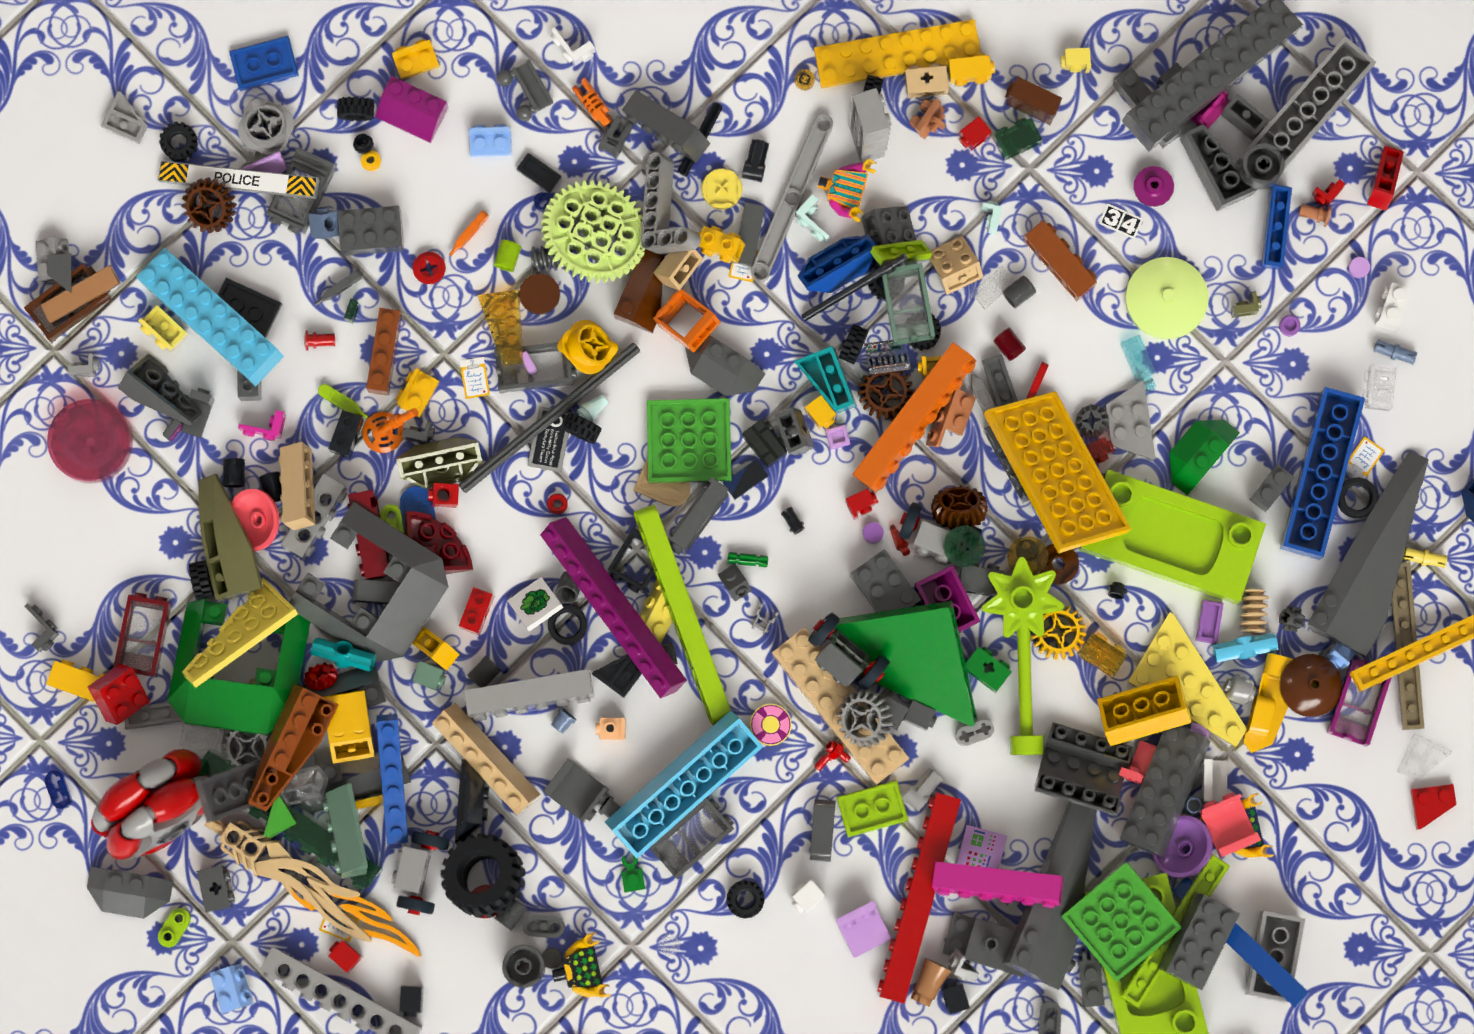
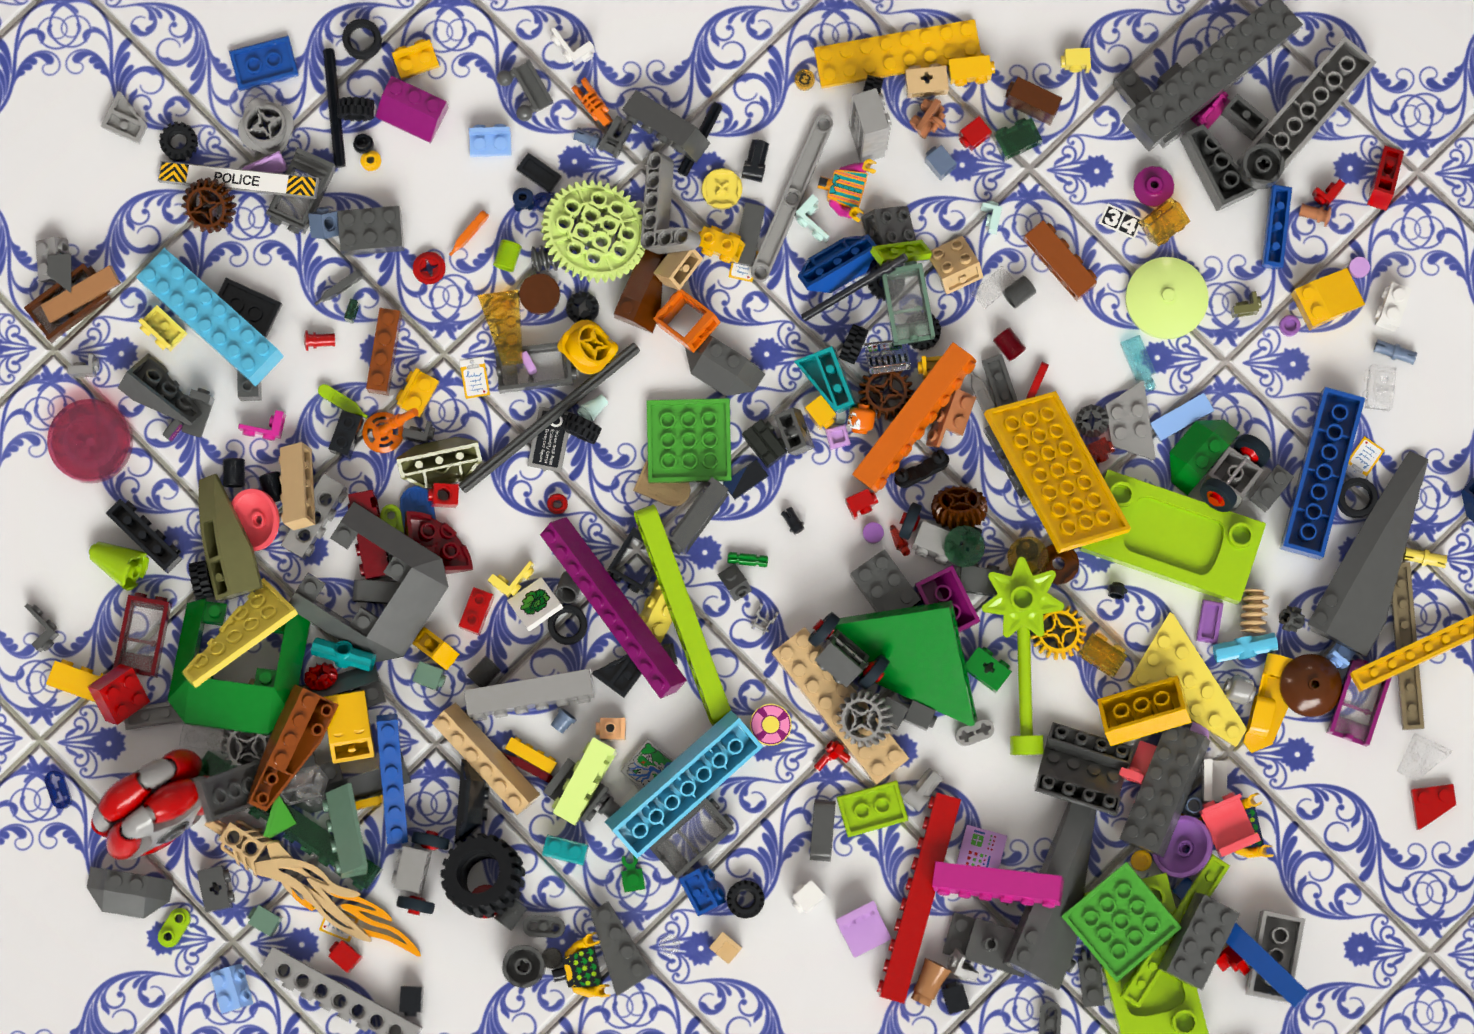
none -> lime cone [89,542,149,591]
none -> black brick [106,499,182,573]
none -> sand green brick [247,905,283,937]
none -> black axle [323,48,346,168]
none -> black tyre [342,19,382,60]
none -> light yellow bracket [488,561,534,598]
none -> dark red piece [502,752,553,783]
none -> yellow piece [505,736,558,775]
none -> dark blue brick [513,188,534,212]
none -> teal brick [542,835,589,866]
none -> yellowish green wedge [552,737,617,826]
none -> black gear [566,291,599,323]
none -> sand blue pin [573,127,601,149]
none -> dark grey wedge [590,901,653,996]
none -> tile [621,739,674,789]
none -> blue bracket [679,865,726,917]
none -> tan panel [709,932,742,964]
none -> orange head [847,403,876,434]
none -> black piece [894,450,949,488]
none -> sand blue brick [925,145,957,180]
none -> yellow tile [1130,850,1152,871]
none -> clear yellow brick [1138,198,1191,246]
none -> light blue tile [1150,393,1214,442]
none -> brick [1200,434,1270,512]
none -> red bracket [1216,945,1251,976]
none -> yellow slope [1291,268,1365,331]

